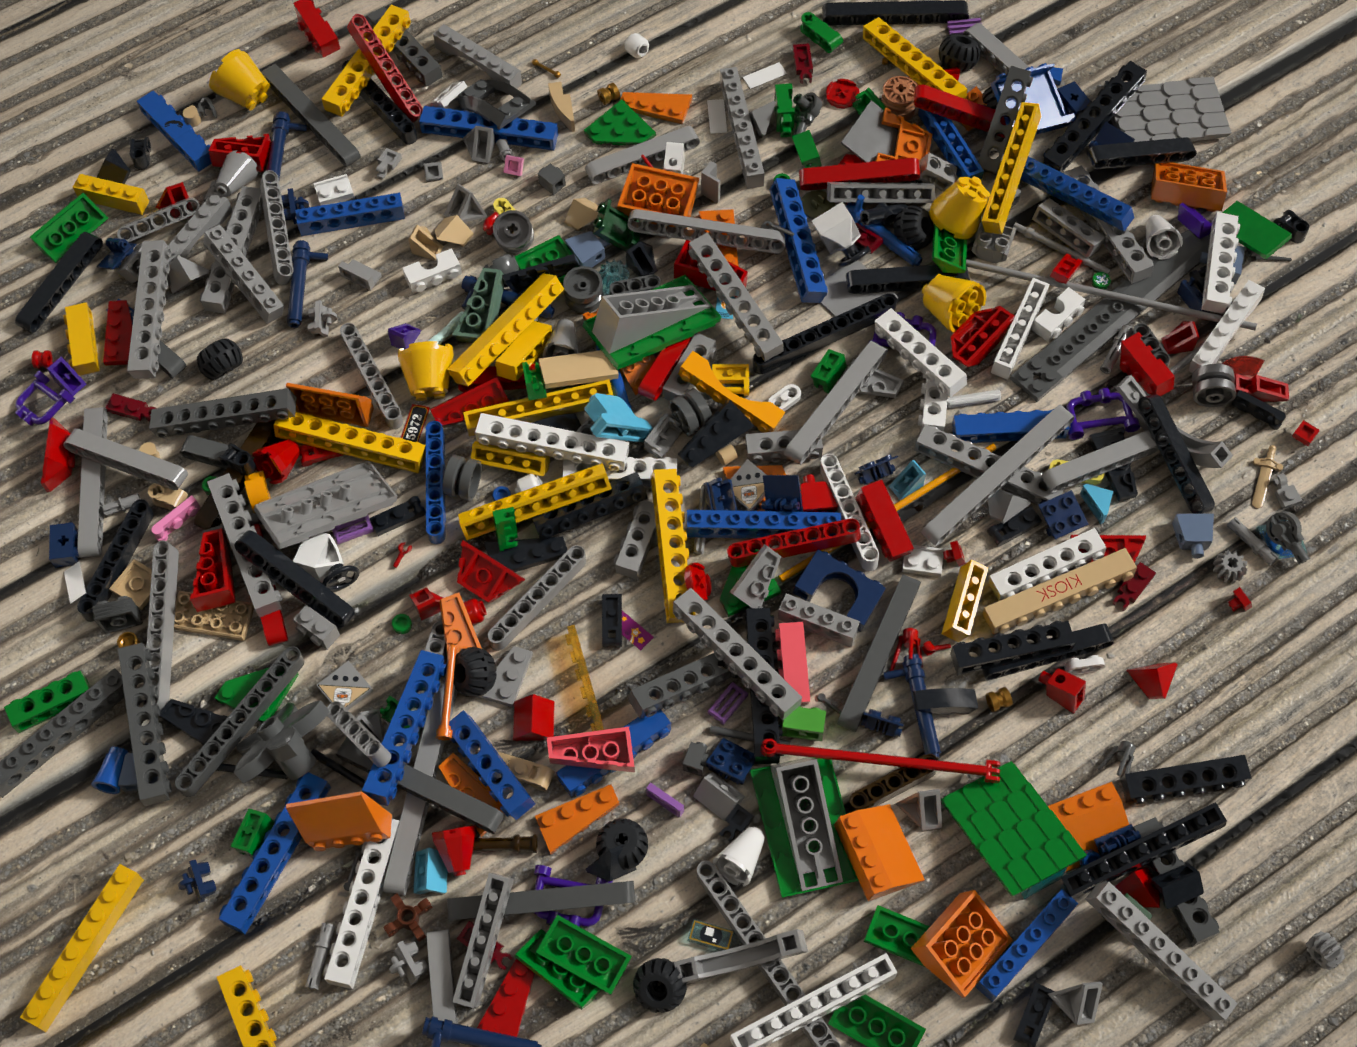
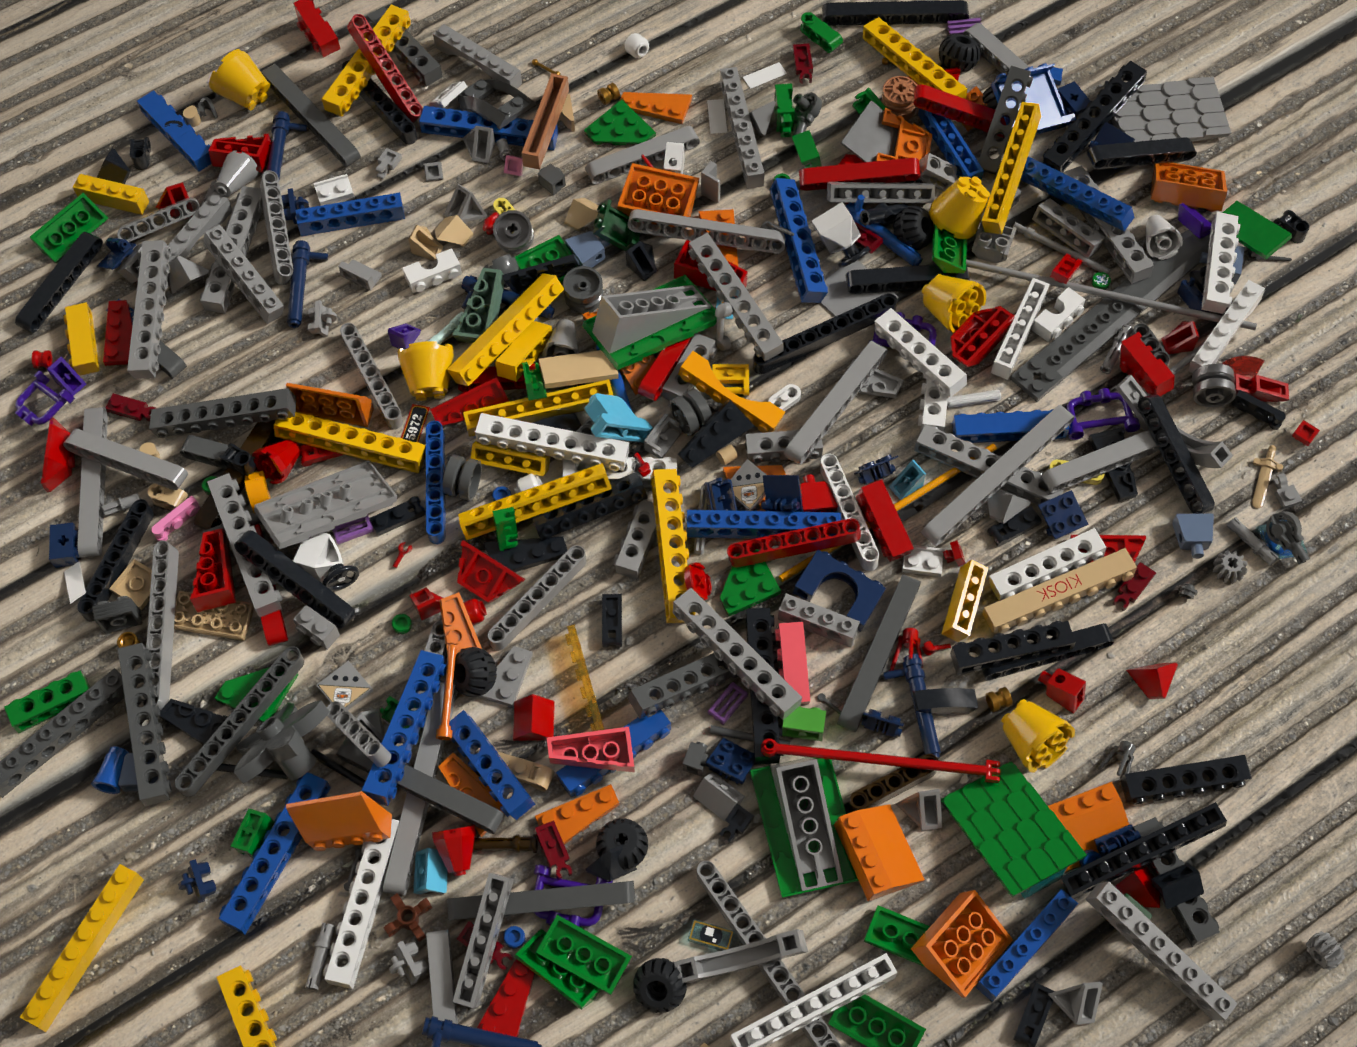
black wheel [197,338,243,380] -> none
clear light blue gear [599,259,629,289] -> none
dark grey beam [609,275,661,295] -> none
magenta sticker [622,610,654,650] -> none
medium lavender tile [646,783,684,817] -> none
white cone [713,827,765,886] -> none
light grey wing [730,544,781,608] -> none
olive piece [801,190,835,219] -> none
green hinge [811,349,847,394] -> none
red tile [826,79,859,109] -> none
white plate [1064,655,1105,675] -> none
medium azure slope [1080,484,1113,524] -> none
red tile [1228,587,1252,612] -> none
none -> blue tile [504,926,525,949]
none -> nougat brick [521,73,569,170]
none -> dark red plate [534,820,572,880]
none -> red hand [635,453,651,477]
none -> light grey bar [714,302,733,351]
none -> yellow cone [1001,699,1075,773]
none -> dark grey plate [1178,583,1198,599]

